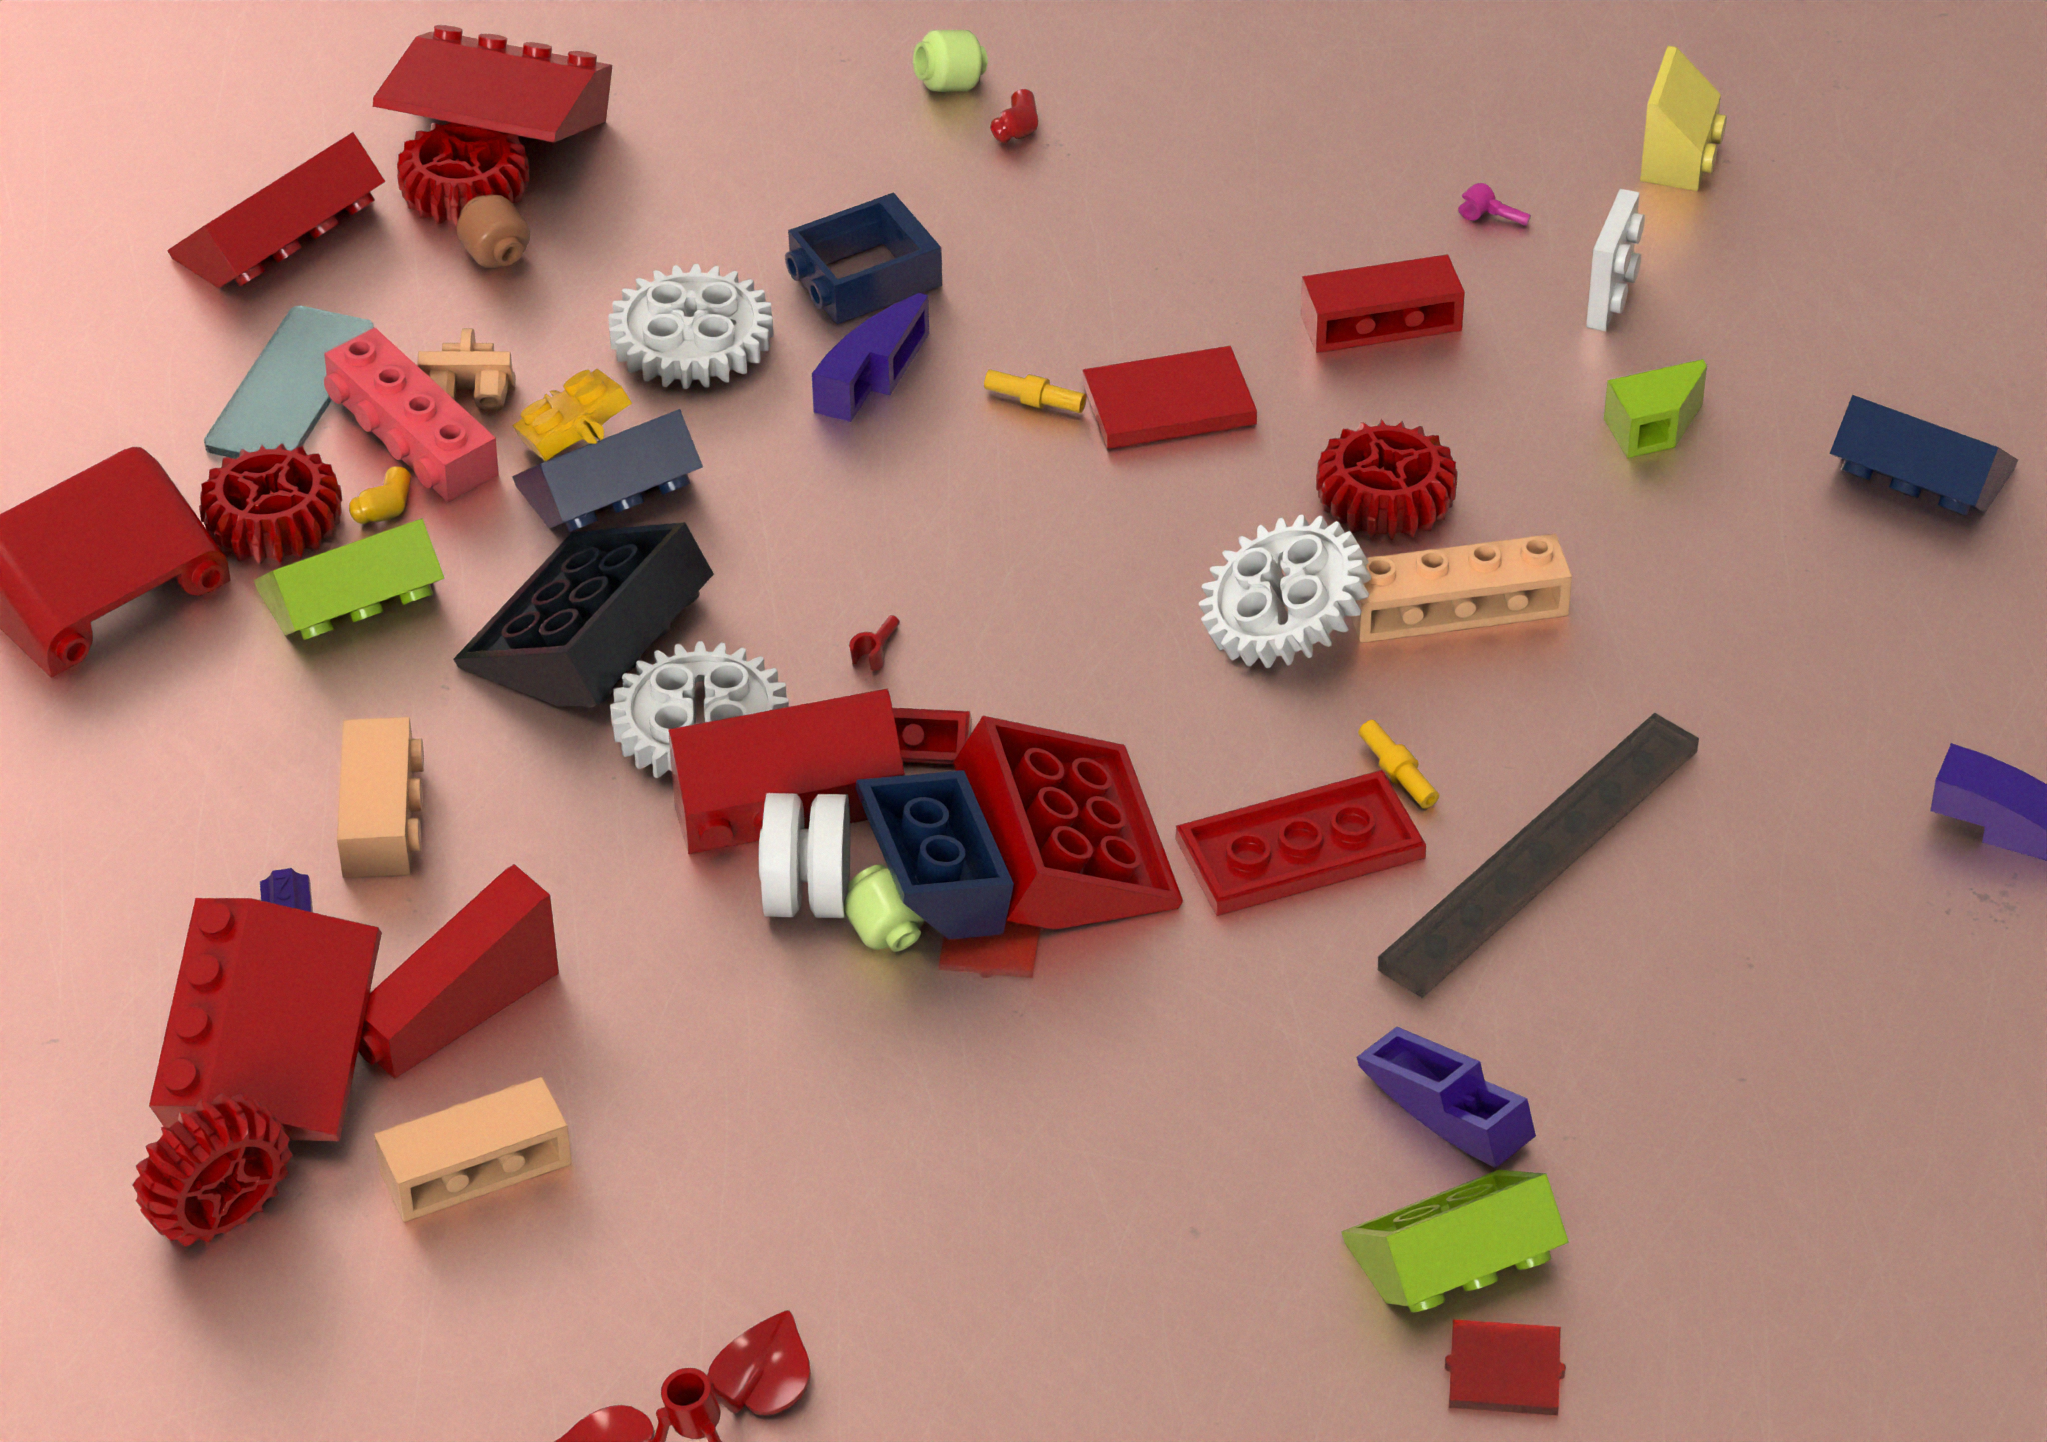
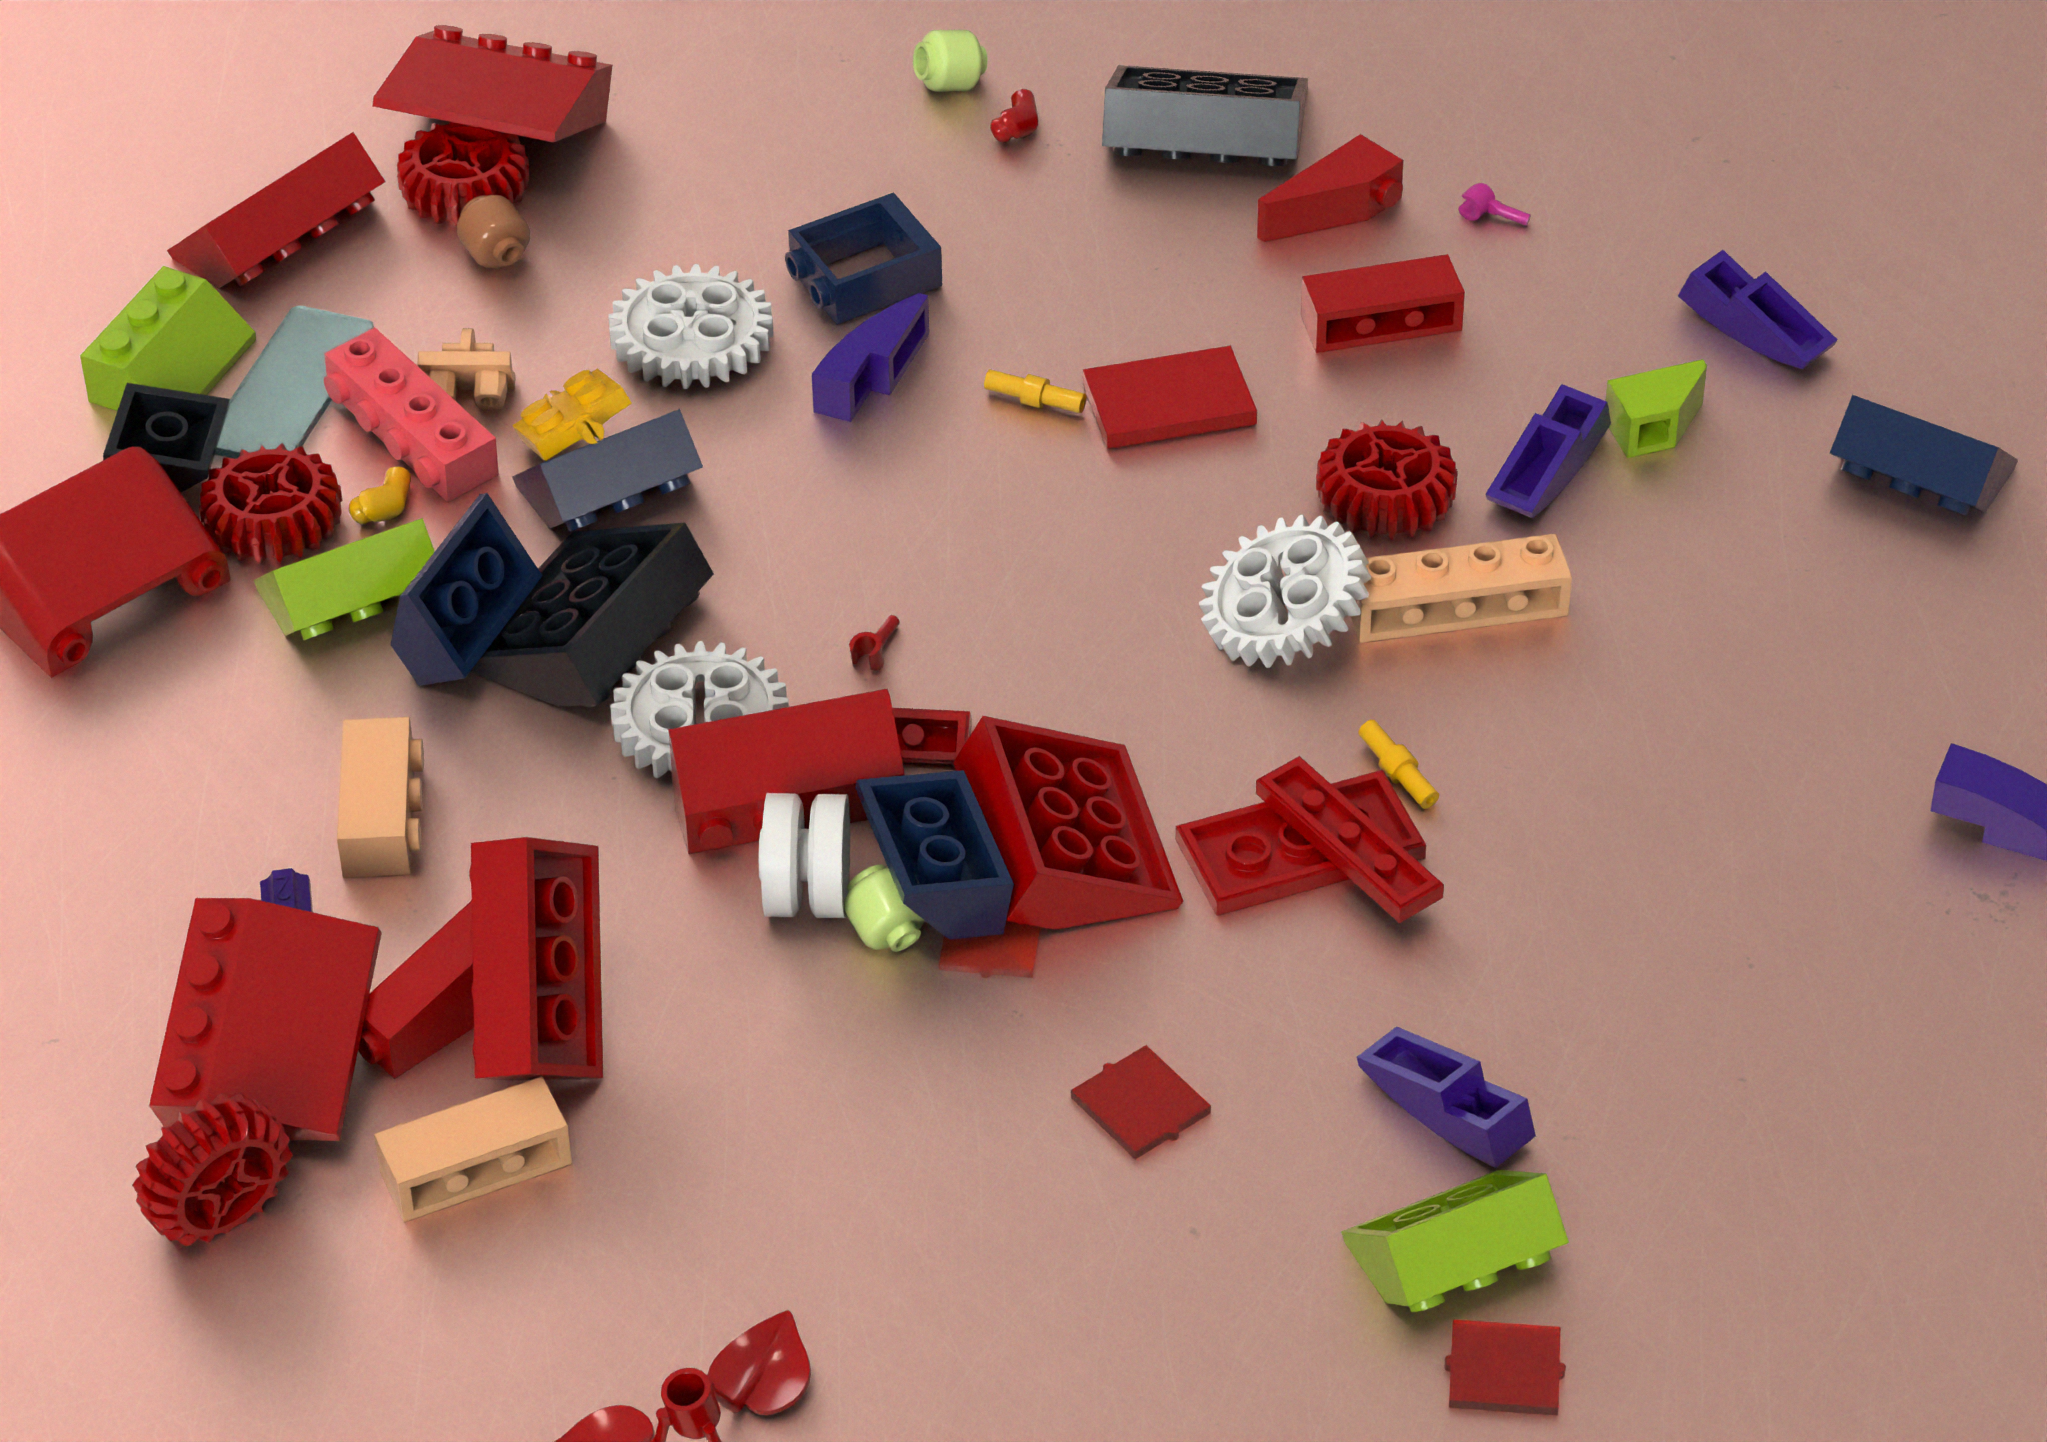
clear smoke tile [1377,713,1699,998] -> none
white plate [1586,188,1645,332] -> none
light yellow slope [1640,46,1727,191] -> none
none -> lime slope [80,266,256,411]
none -> black slope [103,383,230,493]
none -> dark blue slope [390,493,543,686]
none -> red slope [469,837,603,1081]
none -> clear red piece [1071,1045,1211,1159]
none -> slope [1102,65,1308,166]
none -> red tile [1256,756,1444,924]
none -> red slope [1257,134,1404,242]
none -> dark purple slope [1485,384,1611,518]
none -> dark purple slope [1678,250,1838,369]

